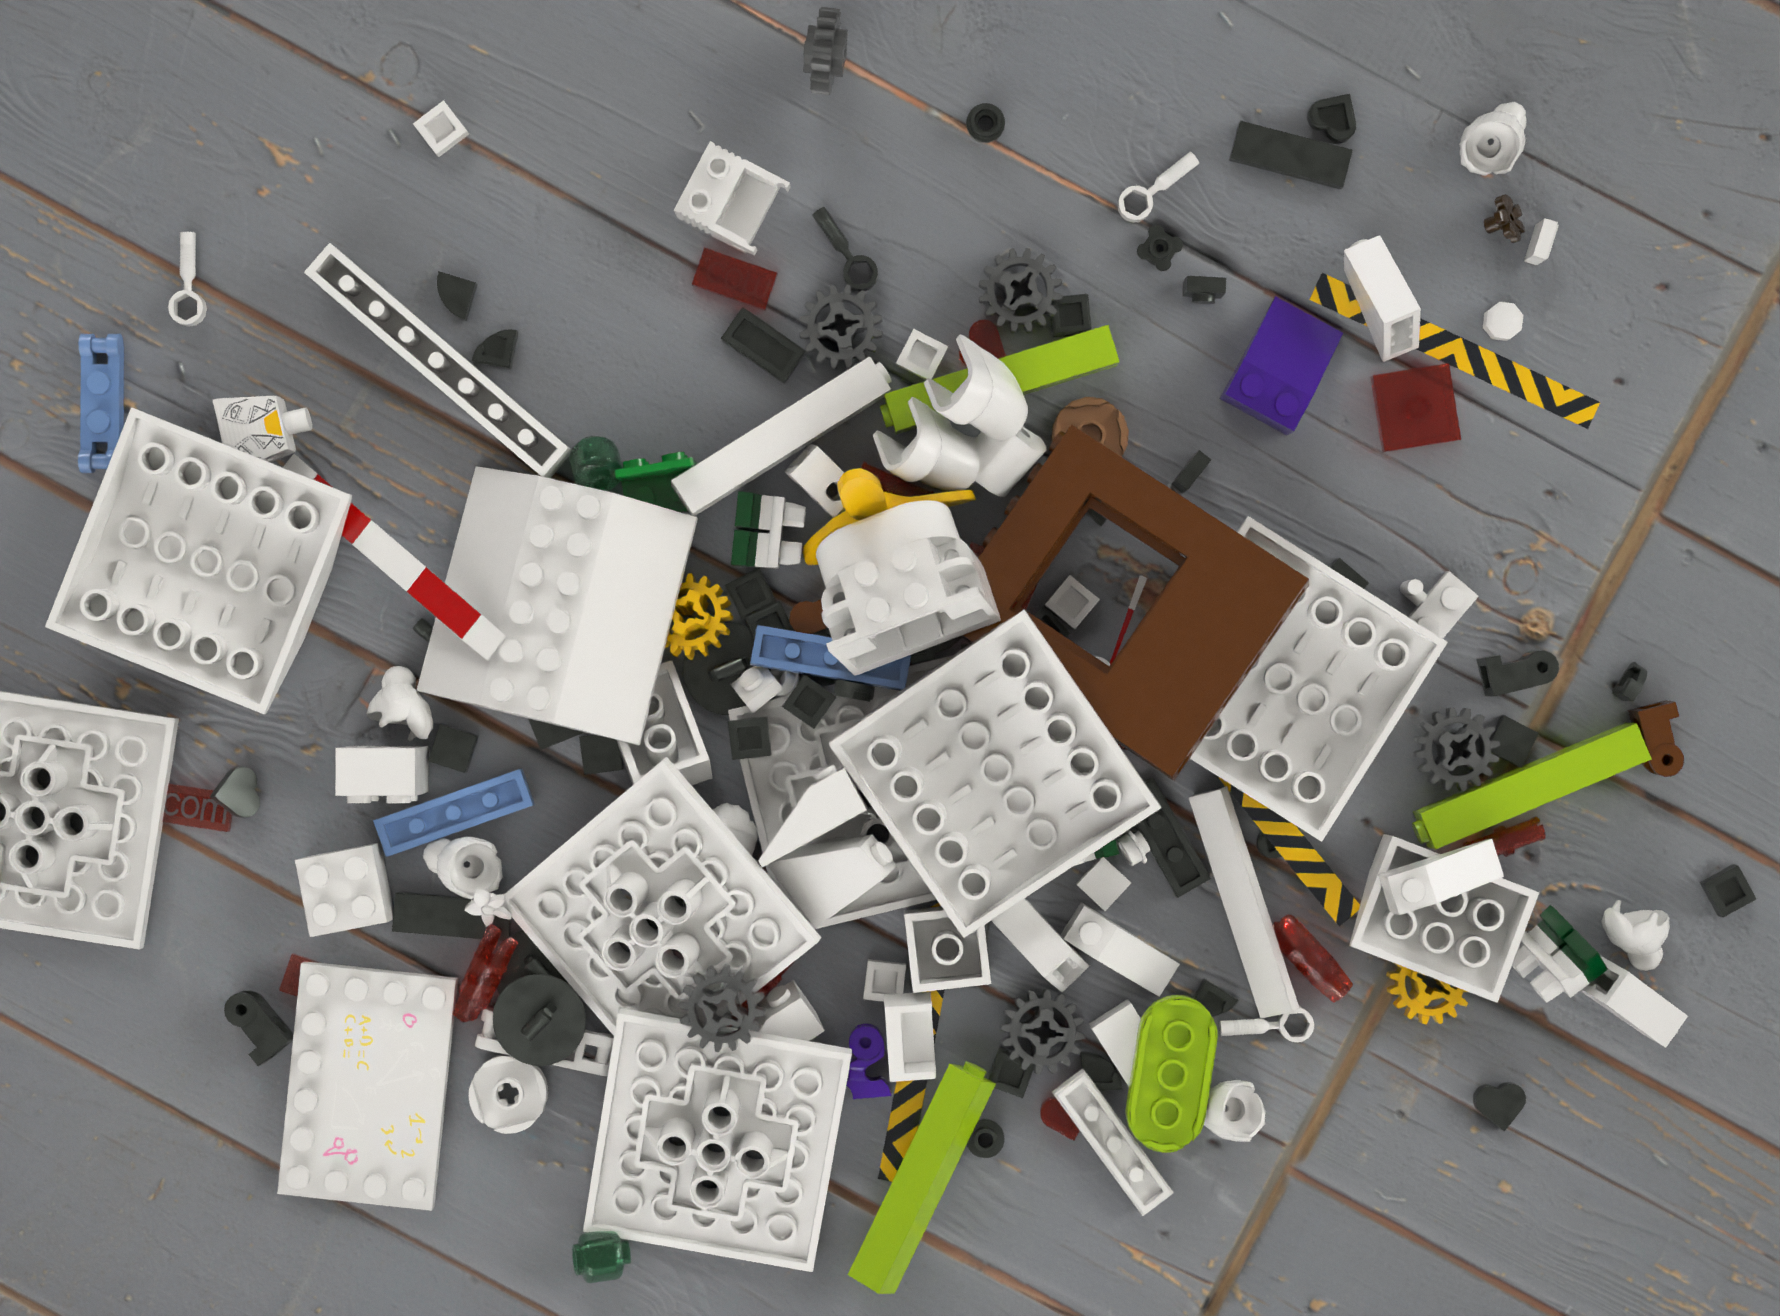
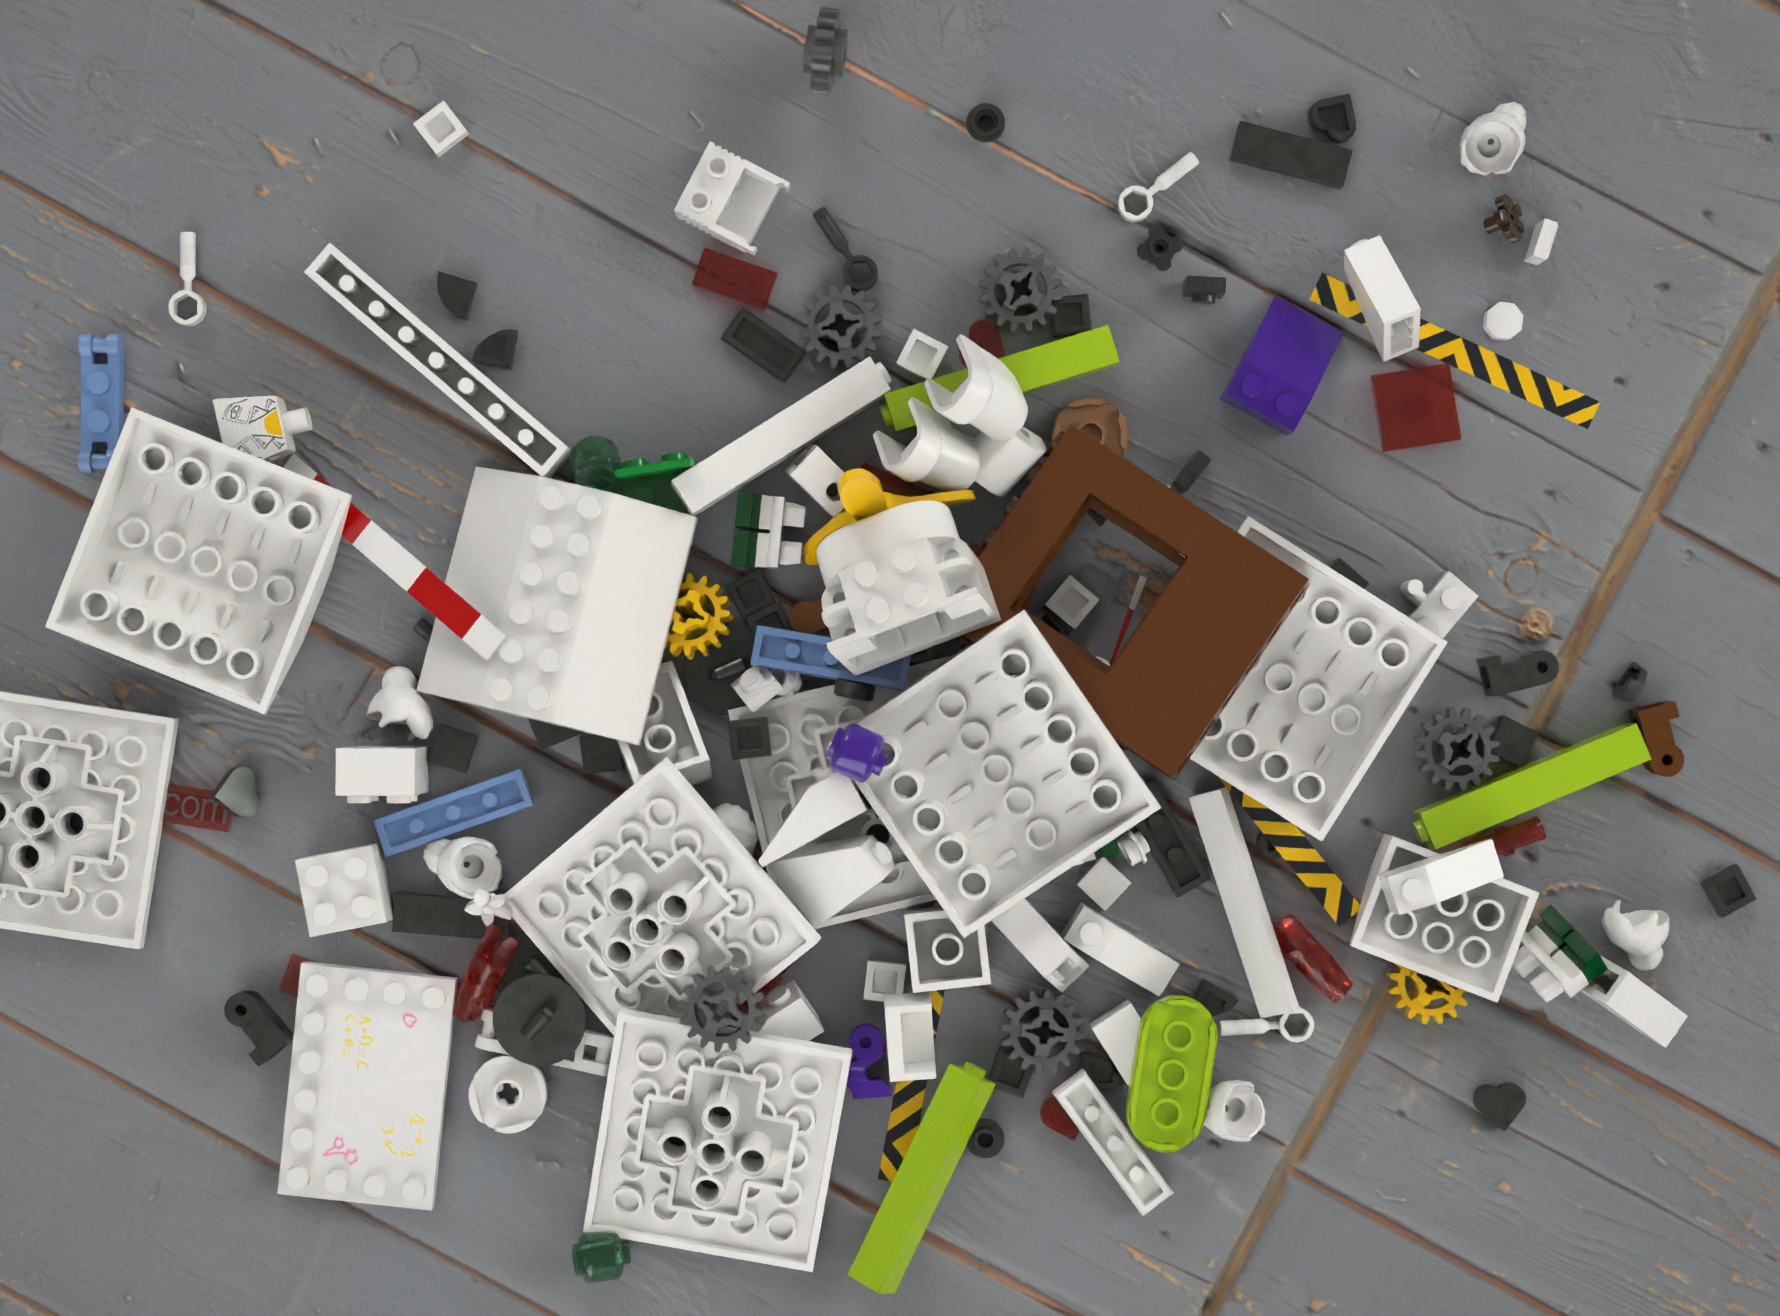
pearl dark grey plate [782,675,836,729] -> none
none -> dark purple head [826,723,889,783]

